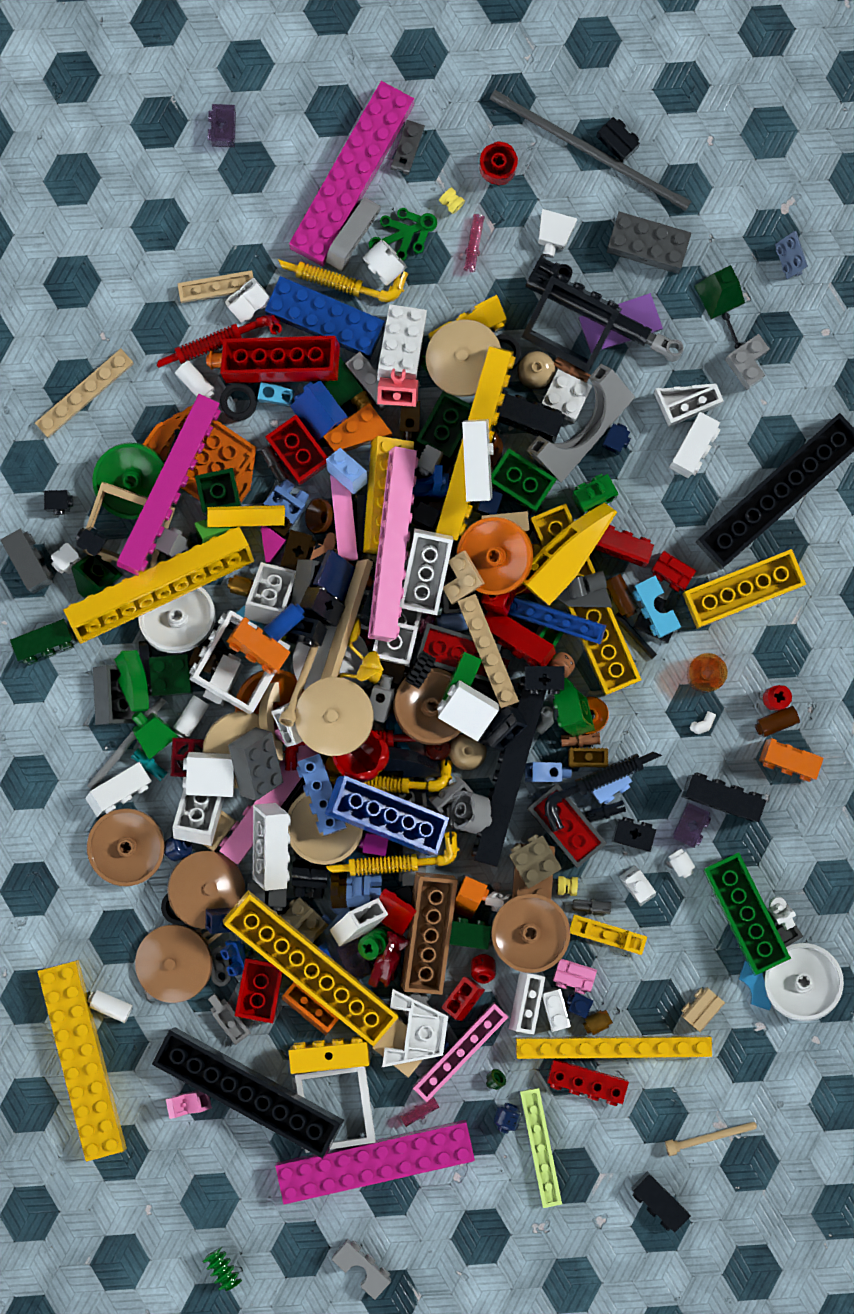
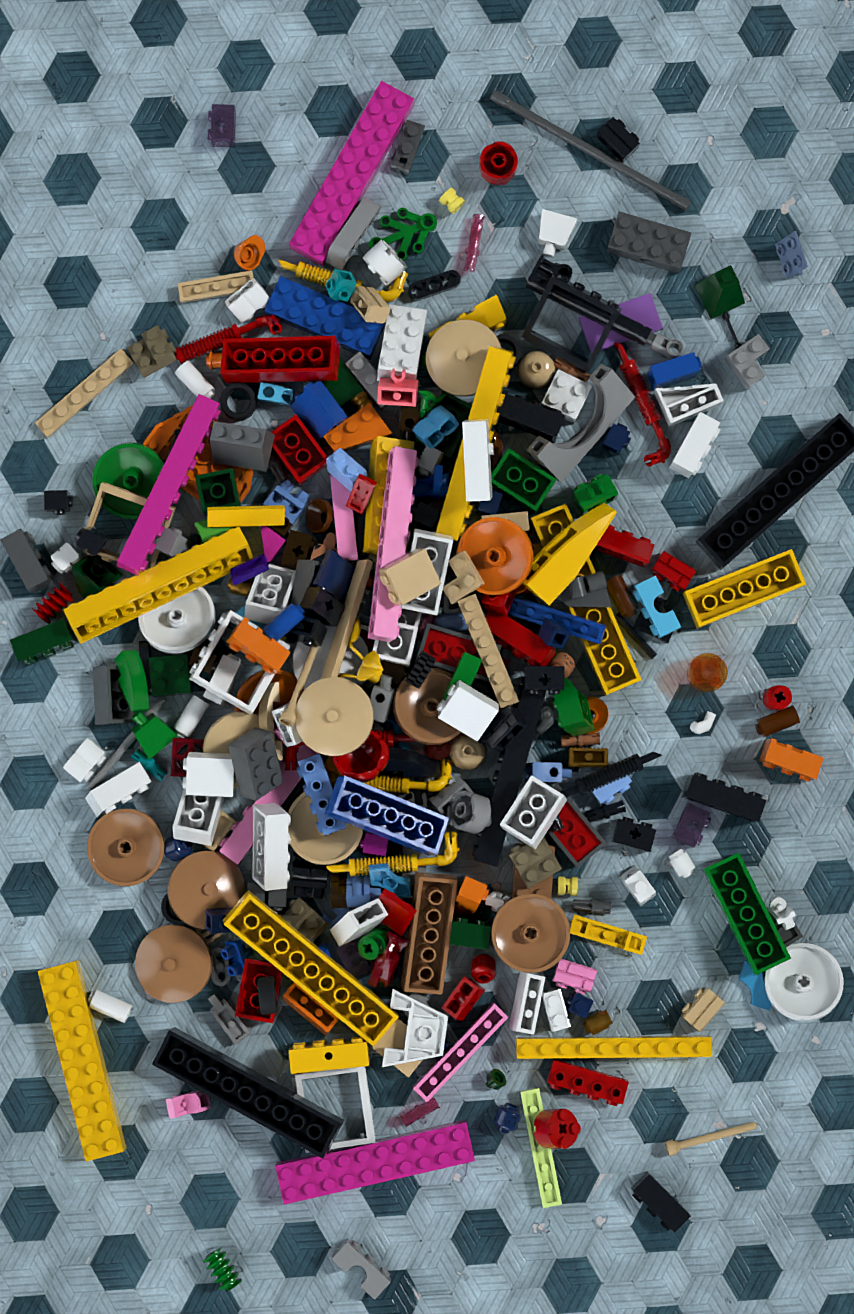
none -> red piece [32,581,74,624]
none -> white brick [63,738,107,782]
none -> dark tan plate [127,325,177,378]
none -> dark grey slope [210,421,275,472]
none -> dark purple tile [230,554,269,585]
none -> orange hat [234,235,266,271]
none -> black tyre [258,976,278,1015]
none -> teal brick [326,269,357,302]
none -> red plate [345,474,377,514]
none -> tan brick [350,286,390,324]
none -> dark azure tile [369,863,412,899]
none -> tan brick [379,549,441,605]
none -> black beam [408,270,461,301]
none -> dark azure brick [413,405,459,449]
none -> green piece [418,391,447,420]
none -> white brick [500,775,567,849]
none -> red brick [534,1109,581,1149]
none -> dark blue brick [538,618,571,649]
none -> red piece [614,343,671,467]
none -> blue brick [647,352,702,391]

